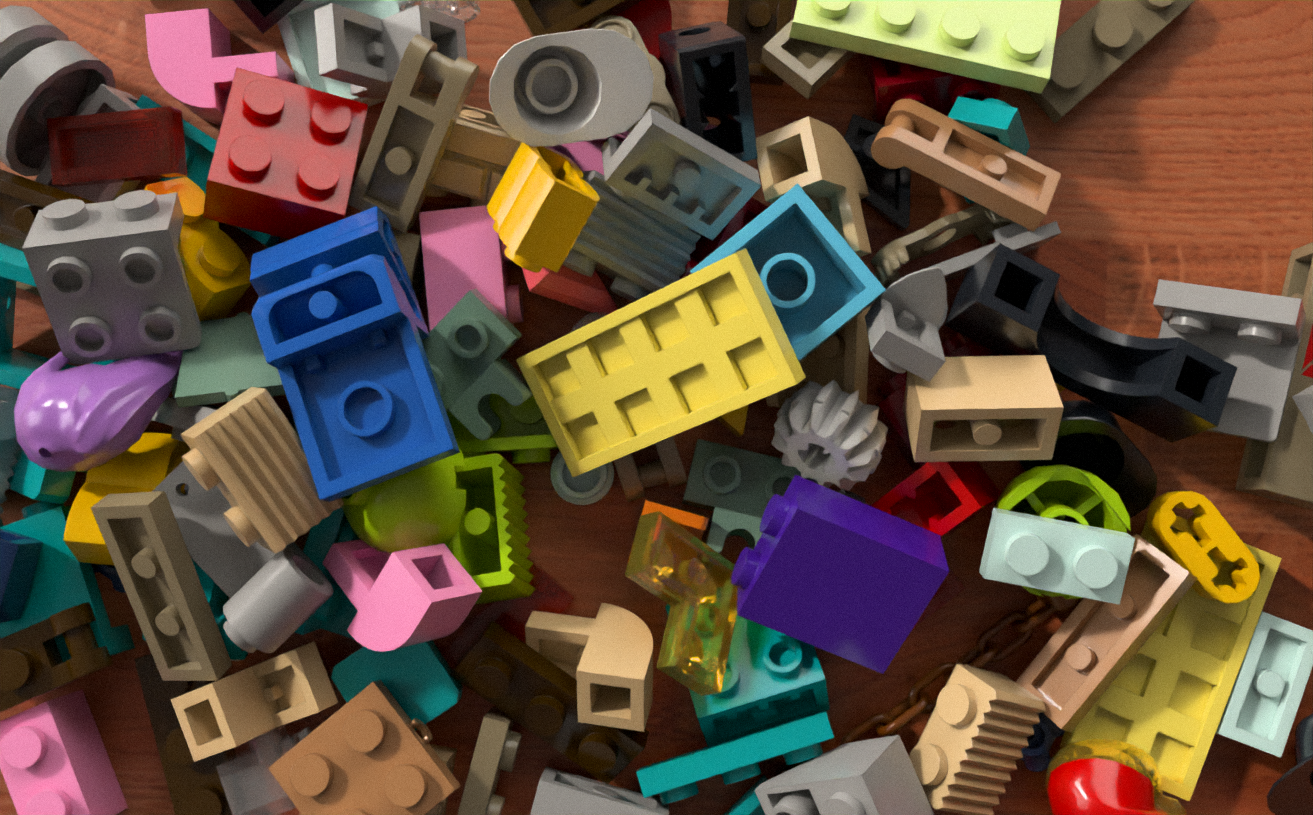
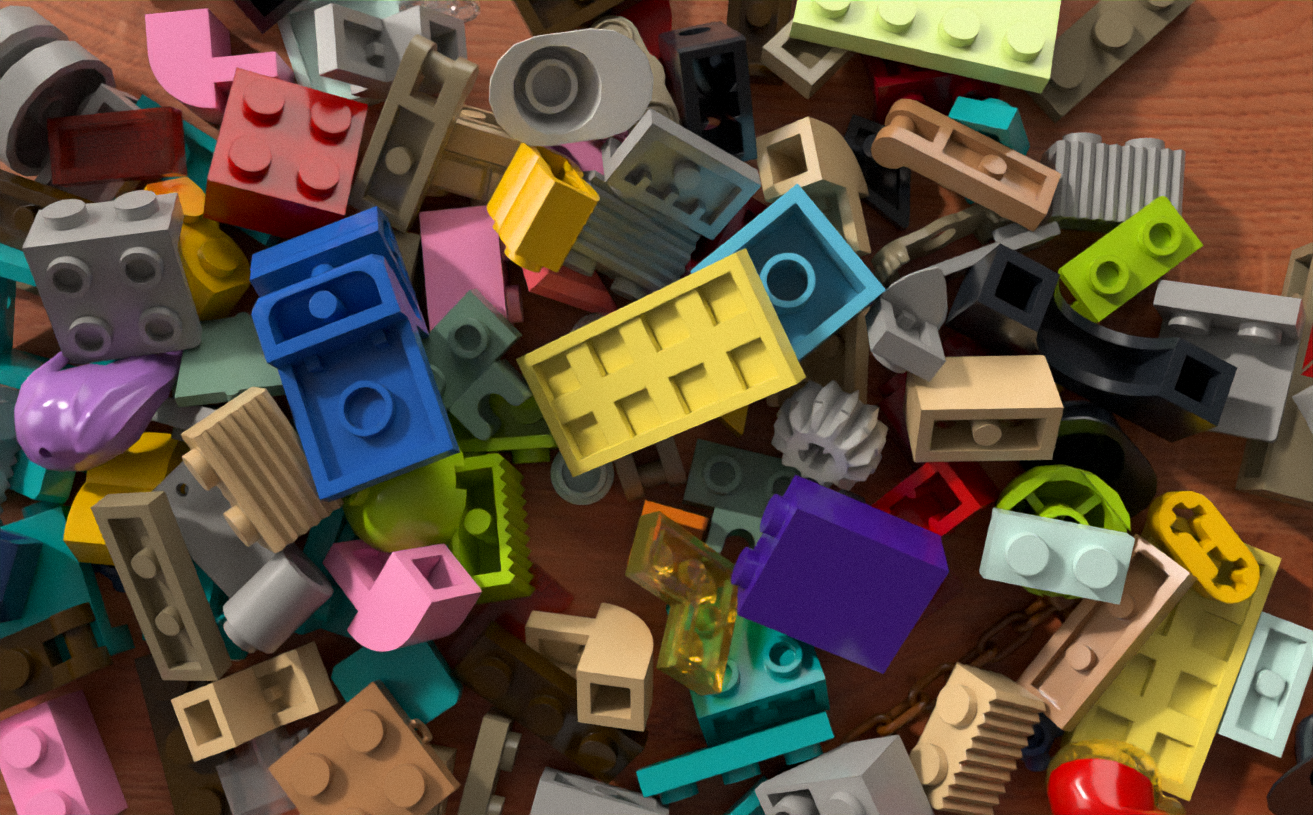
none -> light grey brick [1038,132,1186,233]
none -> lime bracket [1058,196,1204,323]

